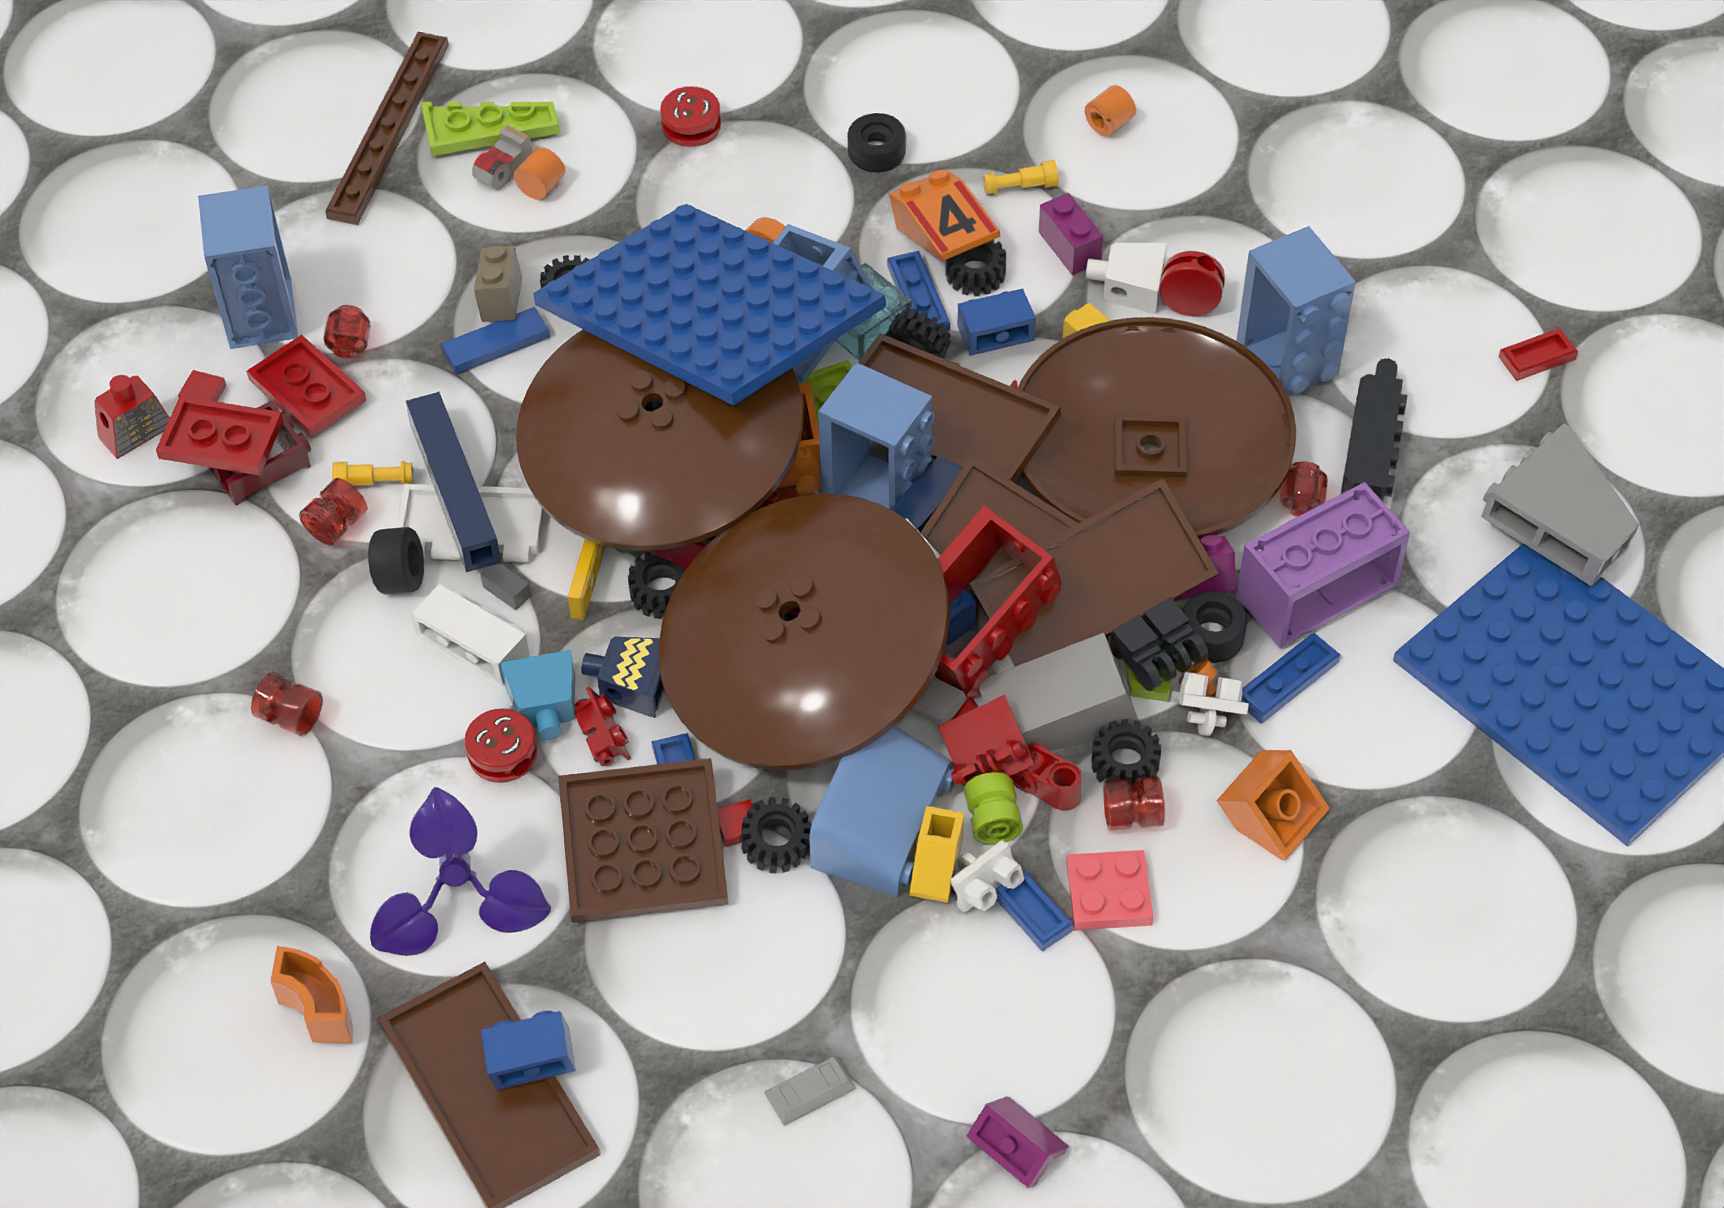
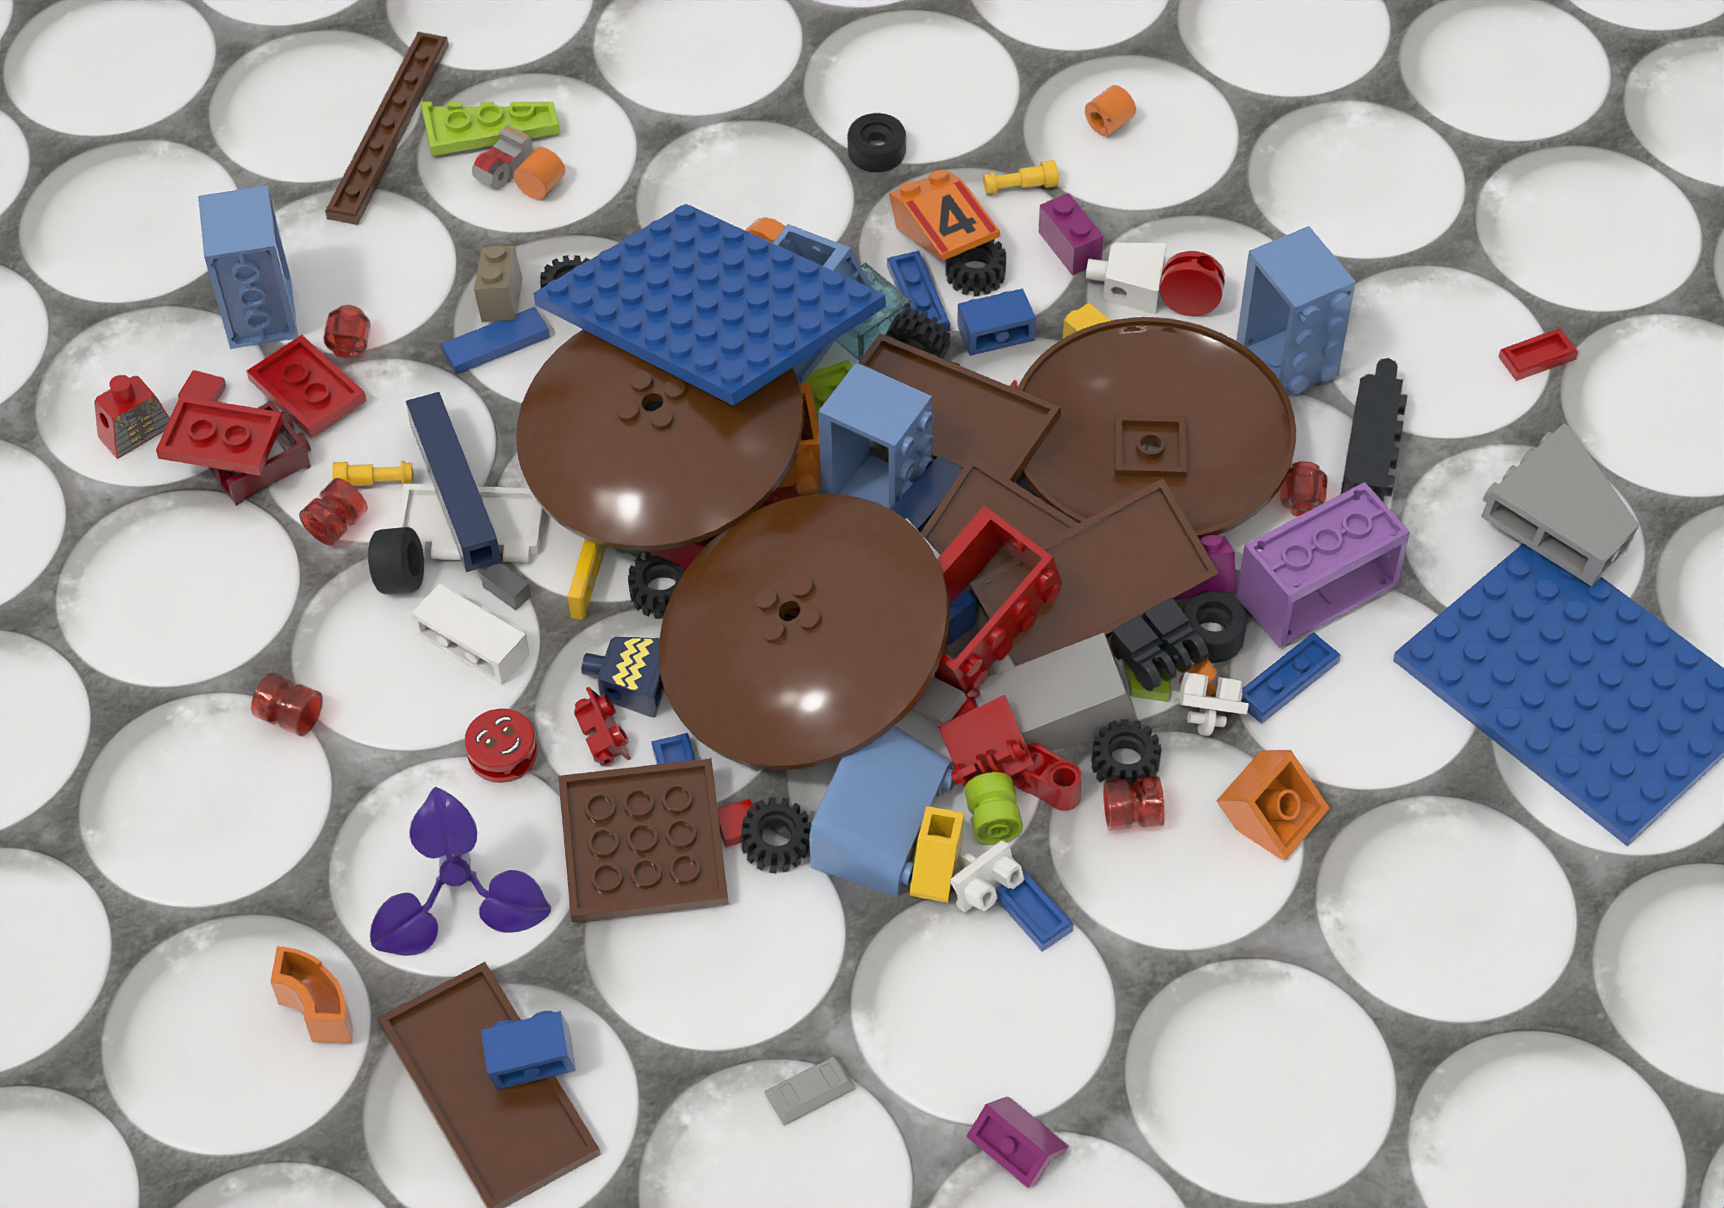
dark azure torso [501,650,575,740] -> none
red head [660,86,721,147] -> none
coral plate [1066,850,1153,930] -> none

